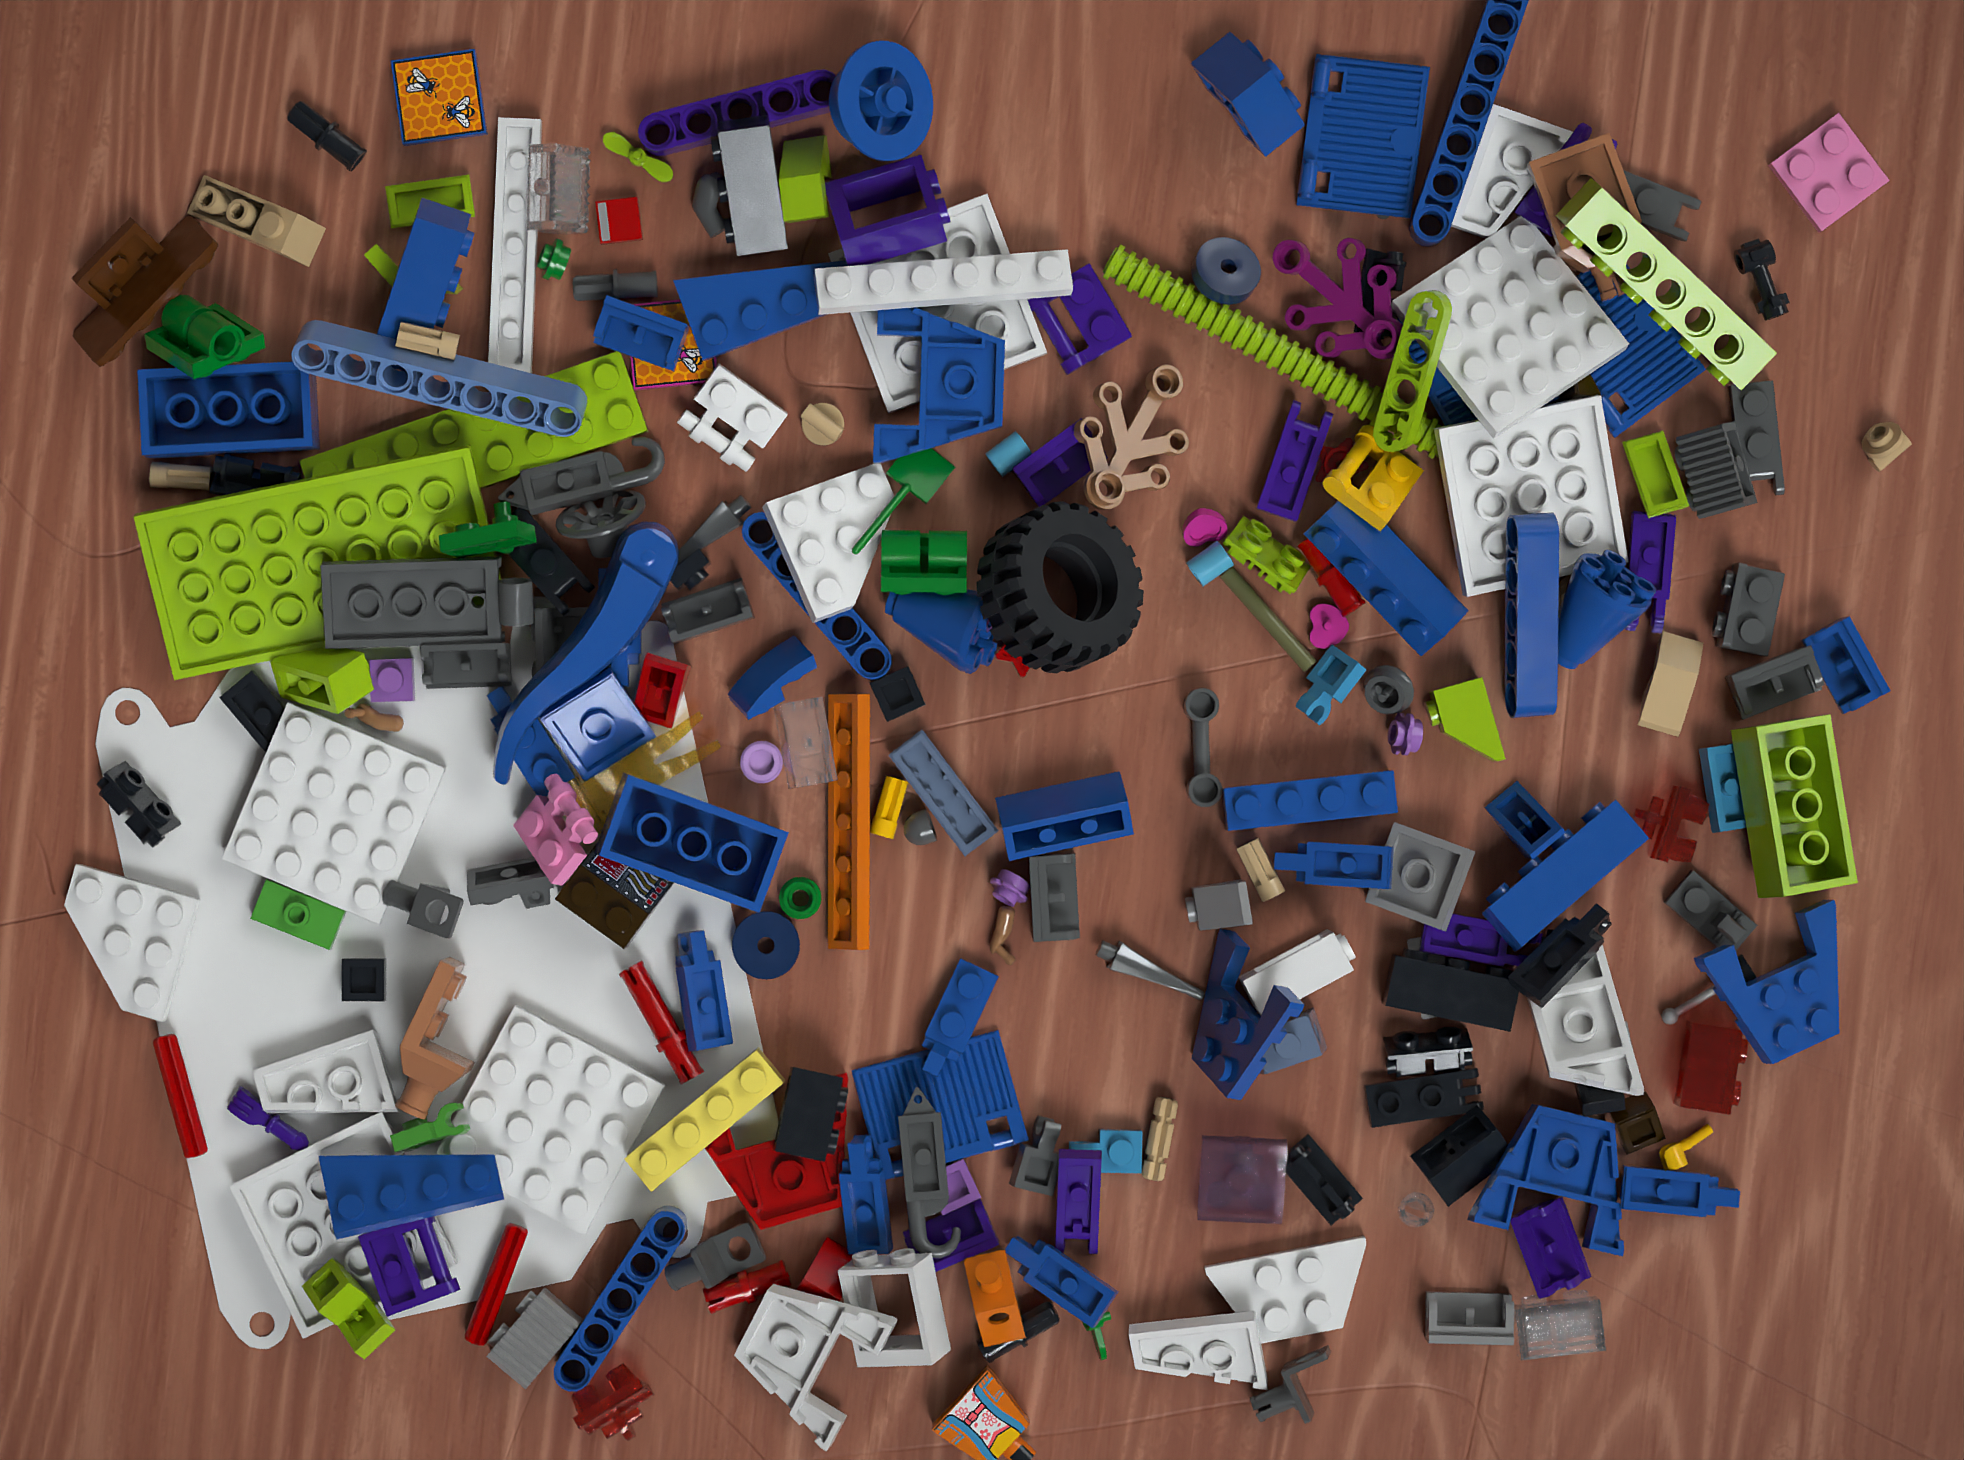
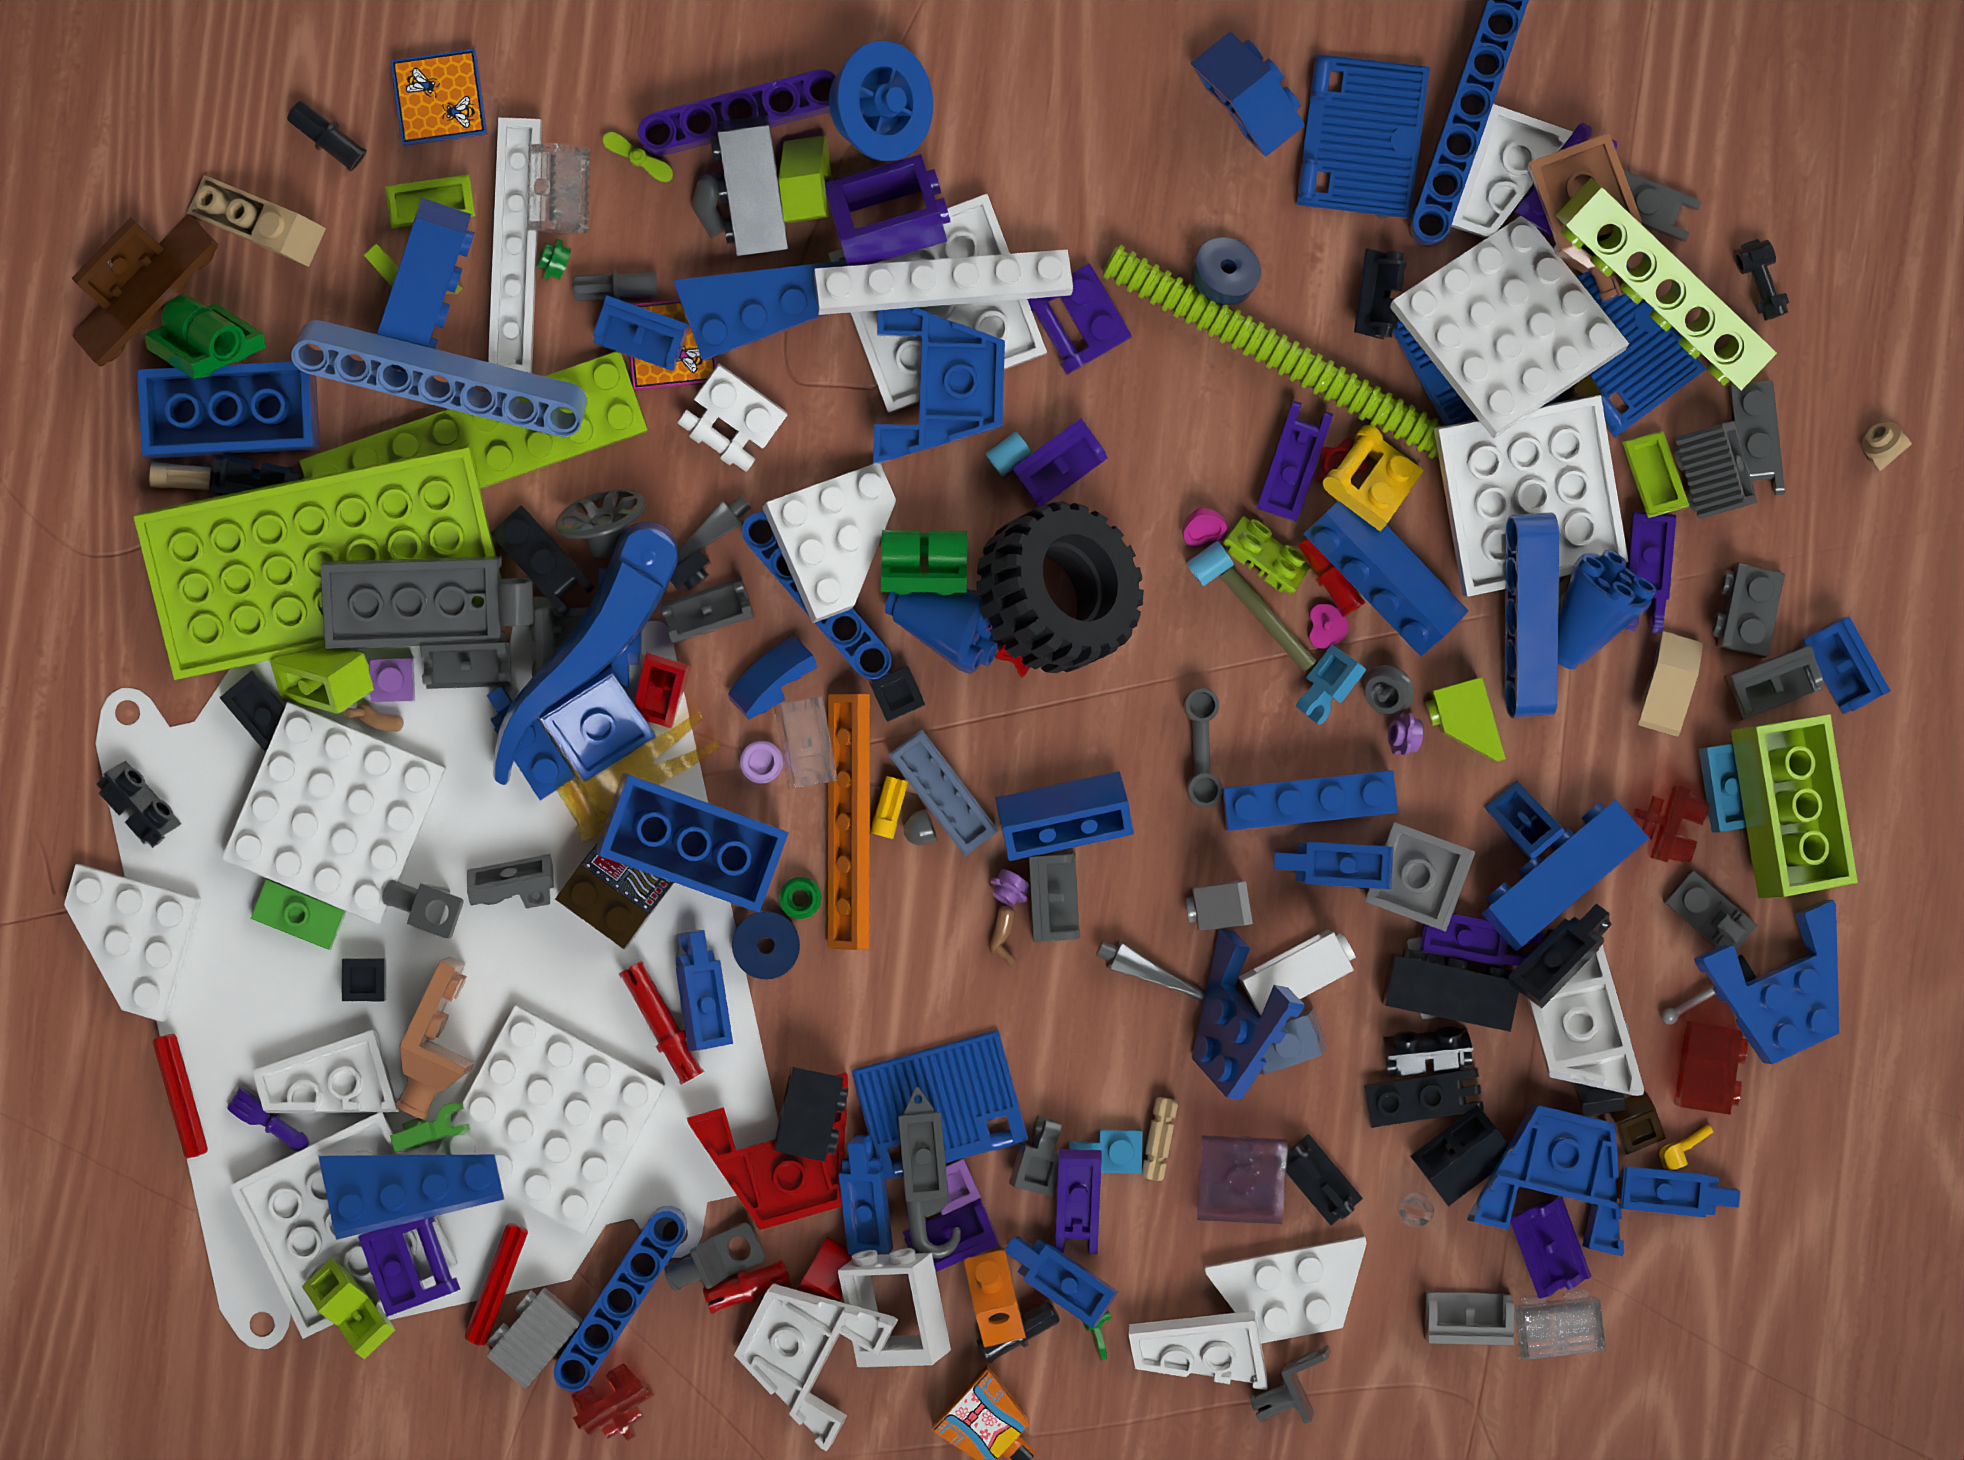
tan piece [395,322,460,360] -> none
green plate [439,502,536,558] -> none
dark grey plate [498,437,665,515] -> none
bright pink plate [513,774,598,886] -> none
red tile [595,197,643,245] -> none
light yellow arch [624,1047,785,1192] -> none
tan plate [801,403,844,446] -> none
green piece [852,448,956,555] -> none
blue hinge [922,958,999,1078] -> none
medium nougat plant [1074,365,1189,510] -> none
tan piece [1236,838,1285,902] -> none
magenta plant [1273,238,1403,359] -> none
lime beam [1373,290,1452,452] -> none
bright pink plate [1768,113,1890,233] -> none

